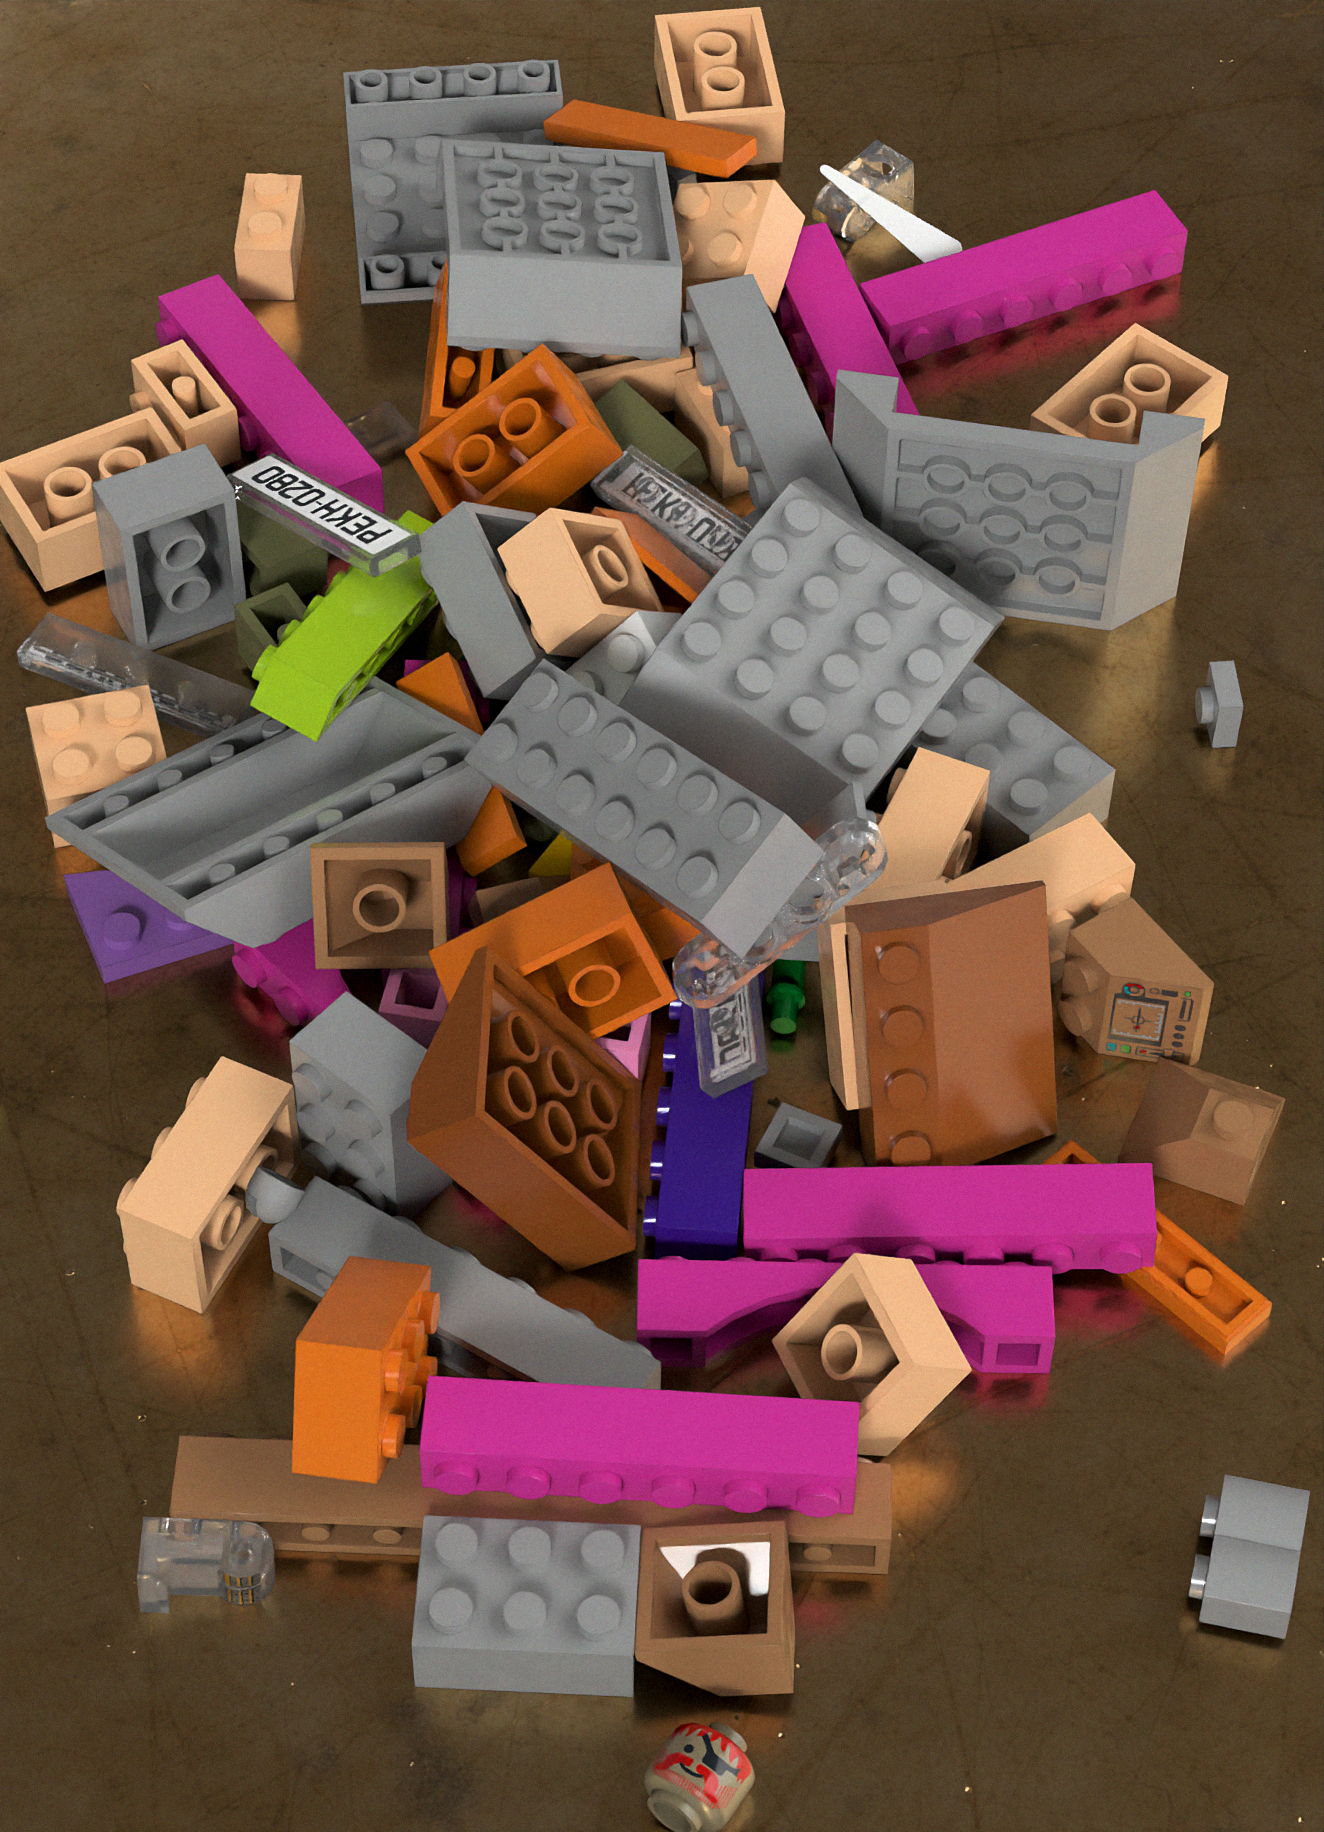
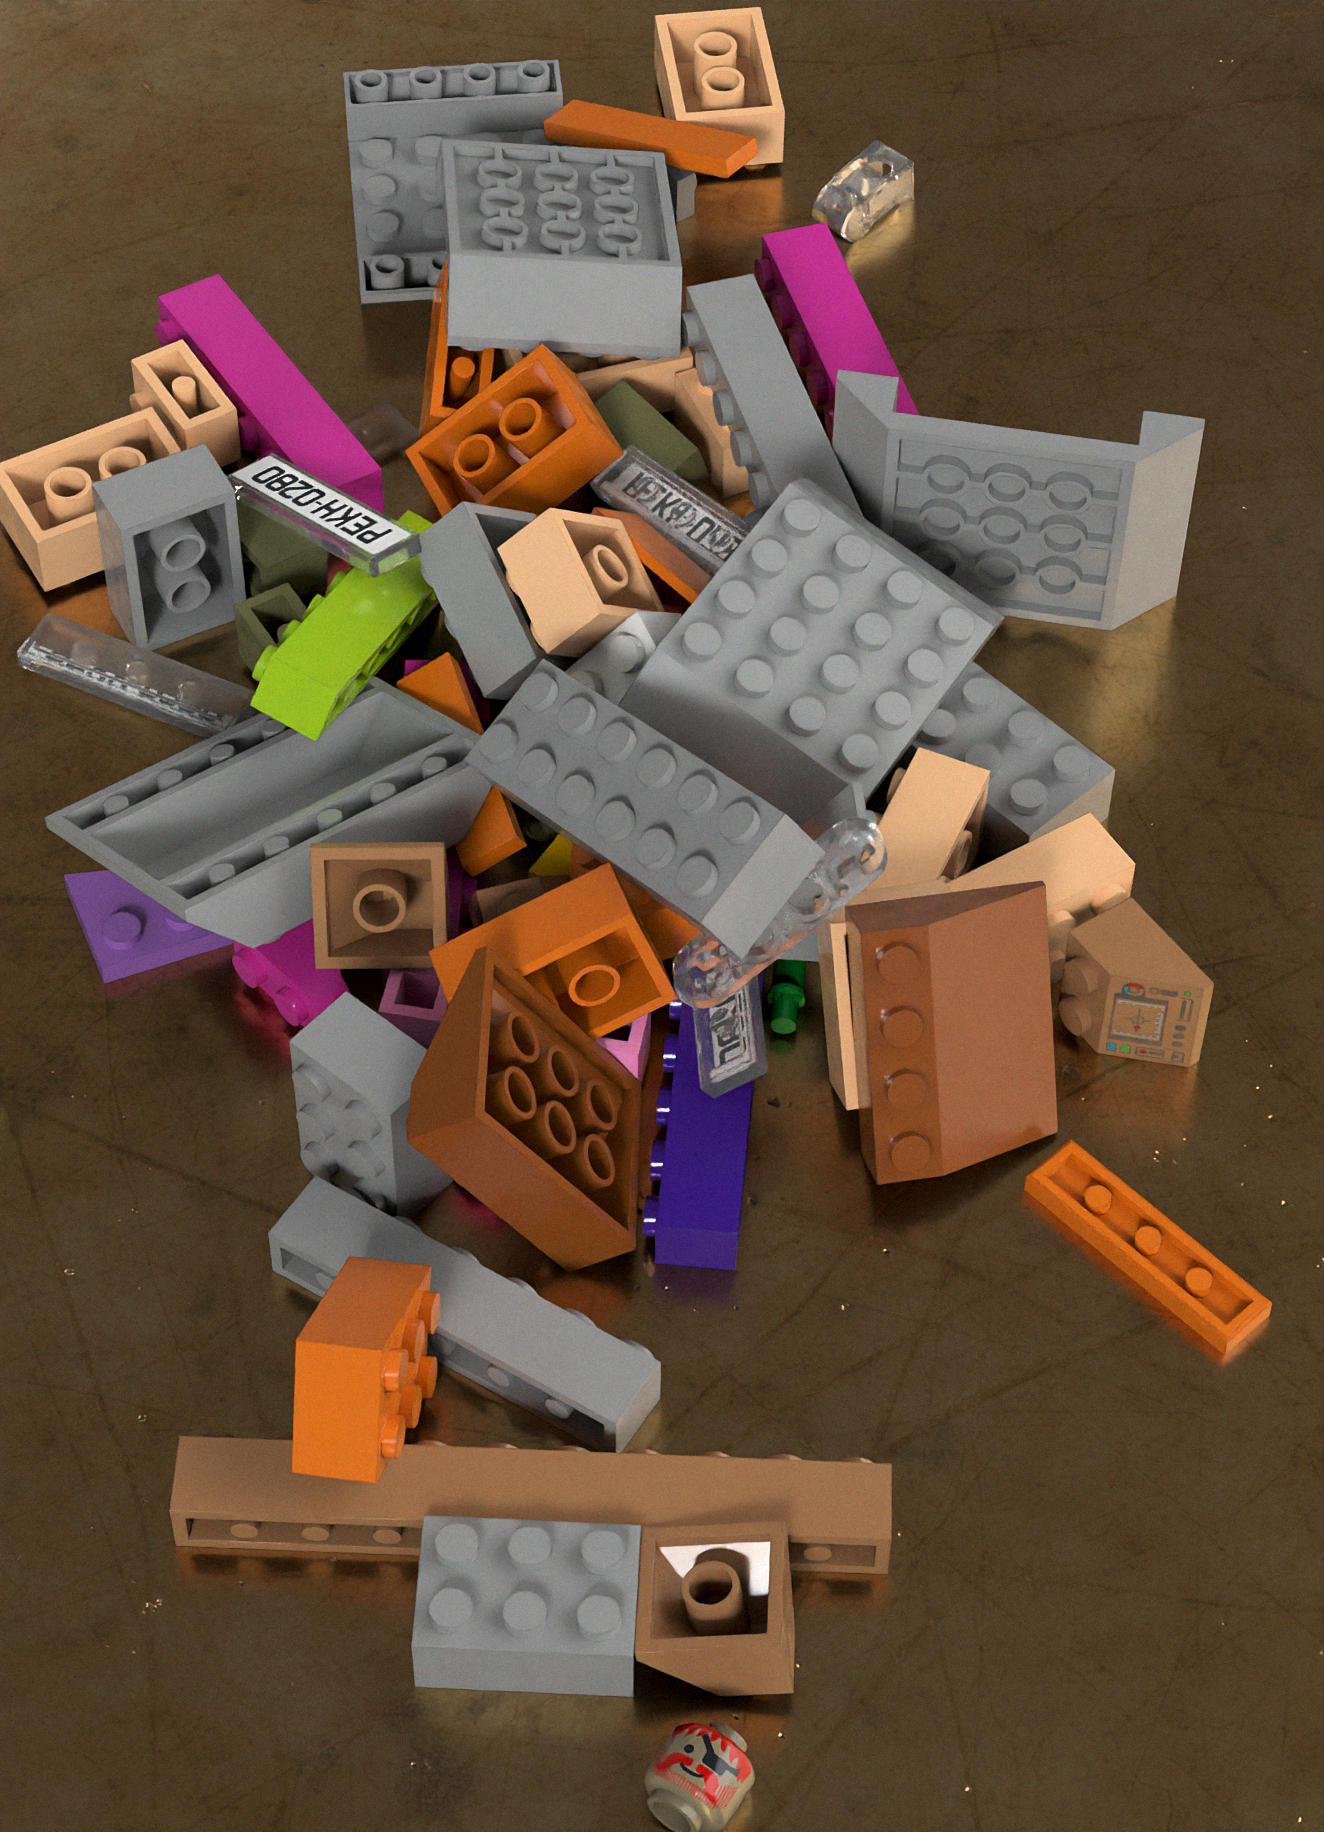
light nougat brick [26,684,167,848] -> none
light nougat brick [116,1056,302,1314] -> none
clear leg [137,1517,276,1613] -> none
light nougat brick [234,173,305,301] -> none
light grey hinge [245,1165,306,1224] -> none
dark pink brick [419,1376,859,1517] -> none
dark pink arch [637,1256,1055,1374] -> none
light nougat brick [673,180,805,314] -> none
dark pink brick [744,1163,1157,1275] -> none
light grey plate [754,1102,843,1169] -> none
light nougat brick [771,1253,972,1456] -> none
white sticker [820,165,962,263] -> none
dark pink brick [859,190,1188,365] -> none
light nougat brick [1029,323,1229,445] -> none
medium nougat slope [1117,1056,1285,1206] -> none
light grey brick [1188,1474,1310,1639] -> none
light grey plate [1195,661,1244,748] -> none

